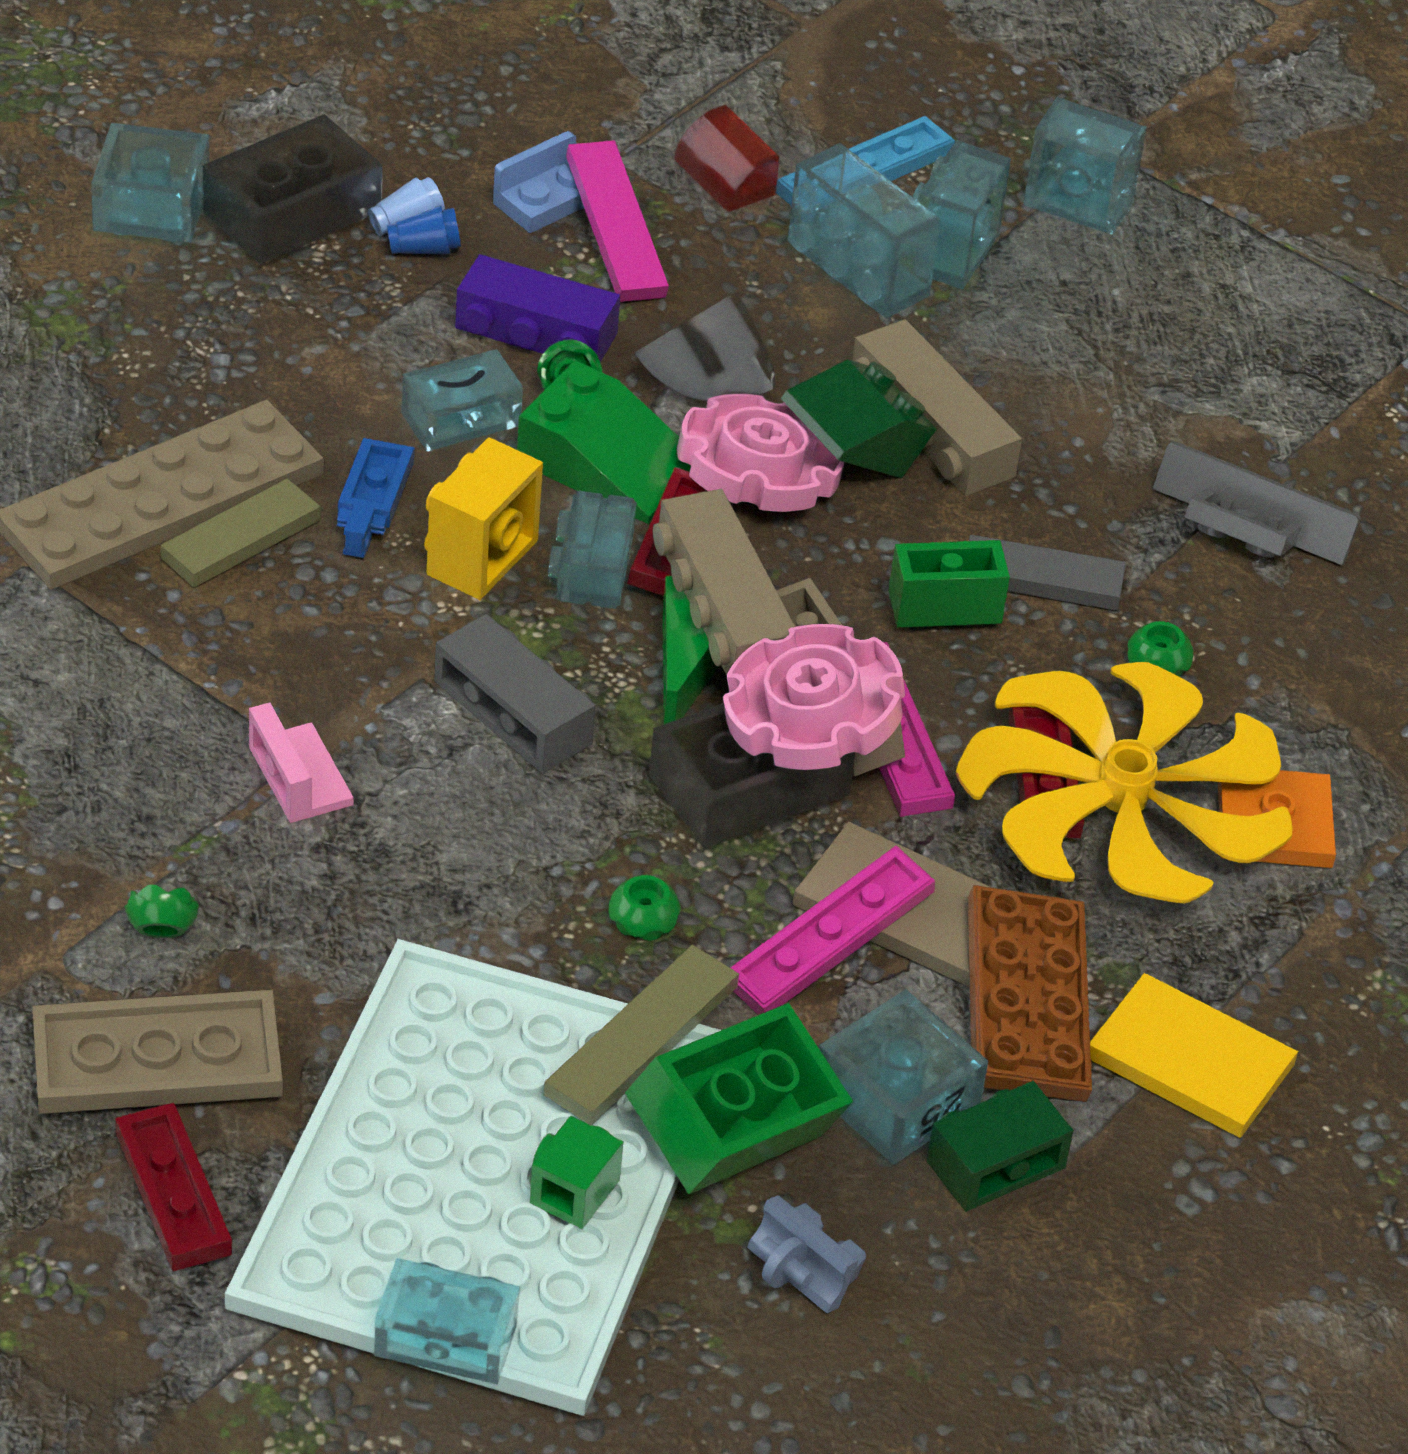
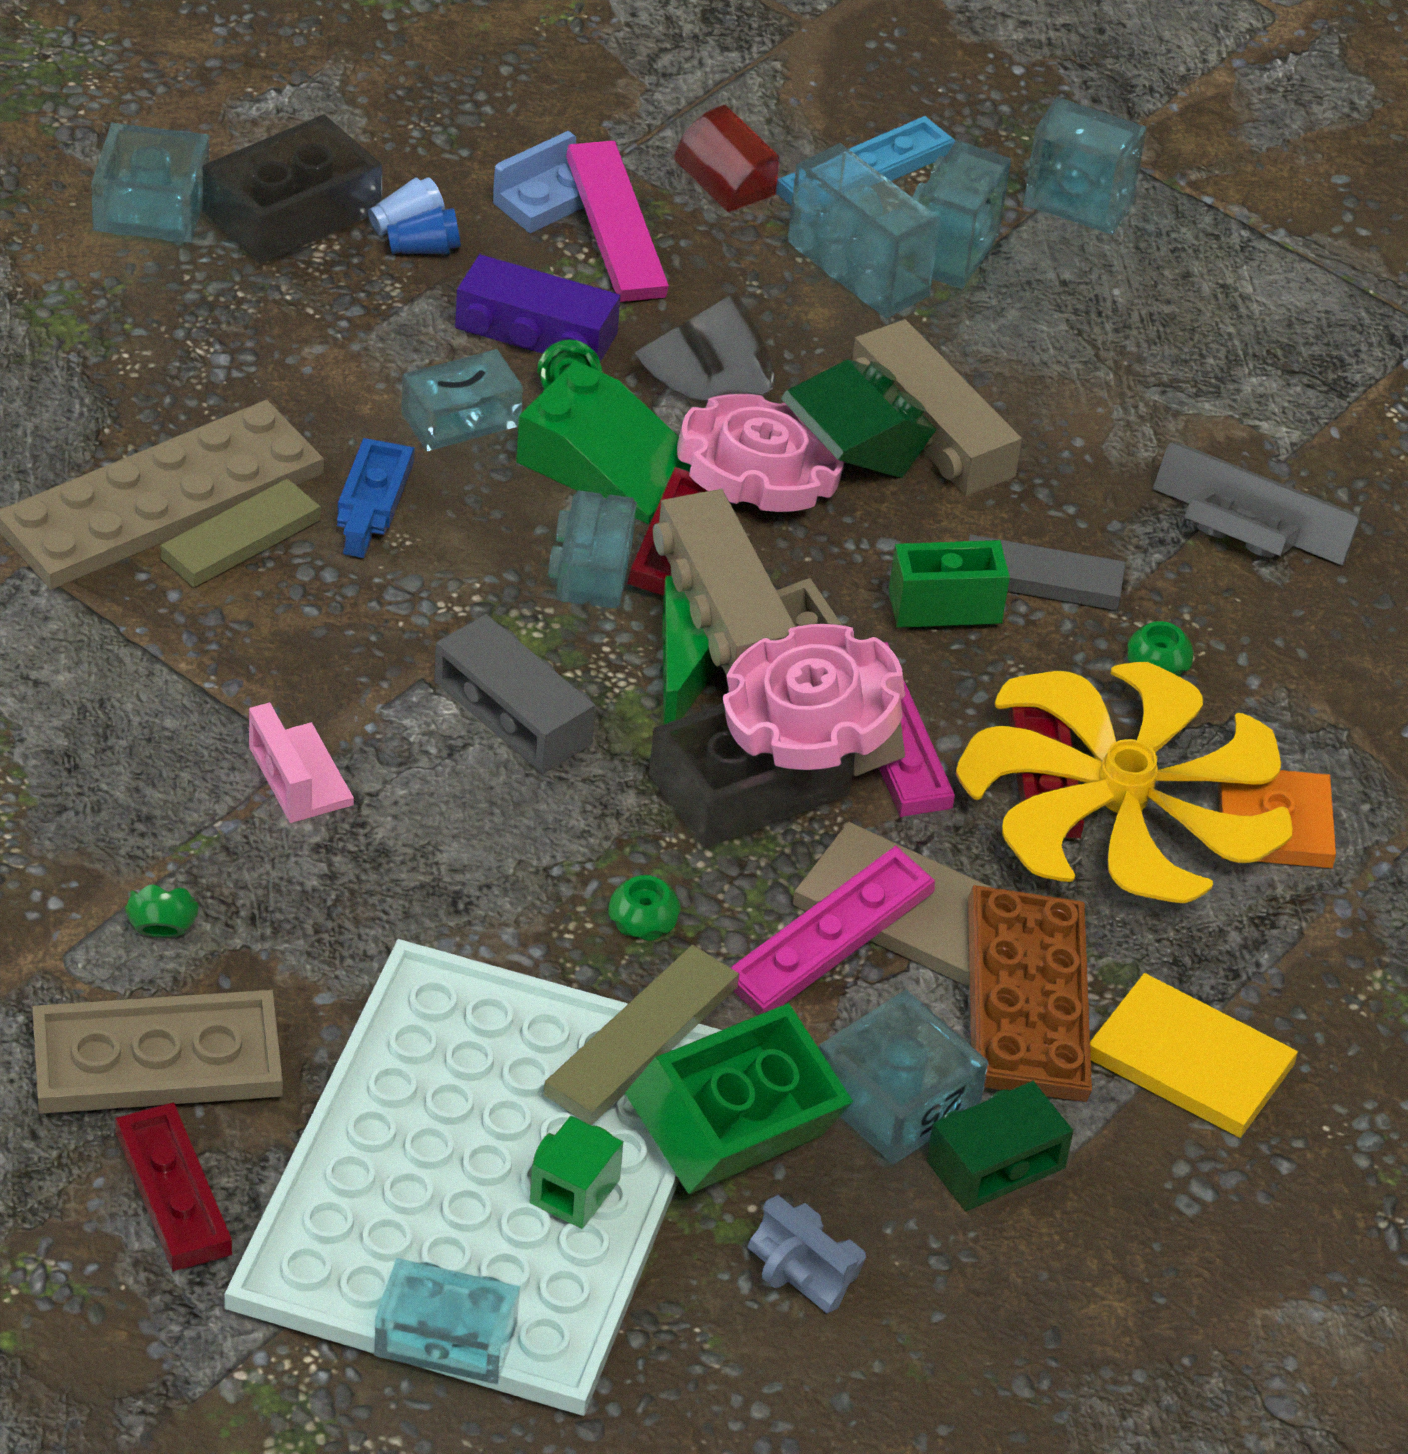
yellow brick [424,437,543,600] -> none

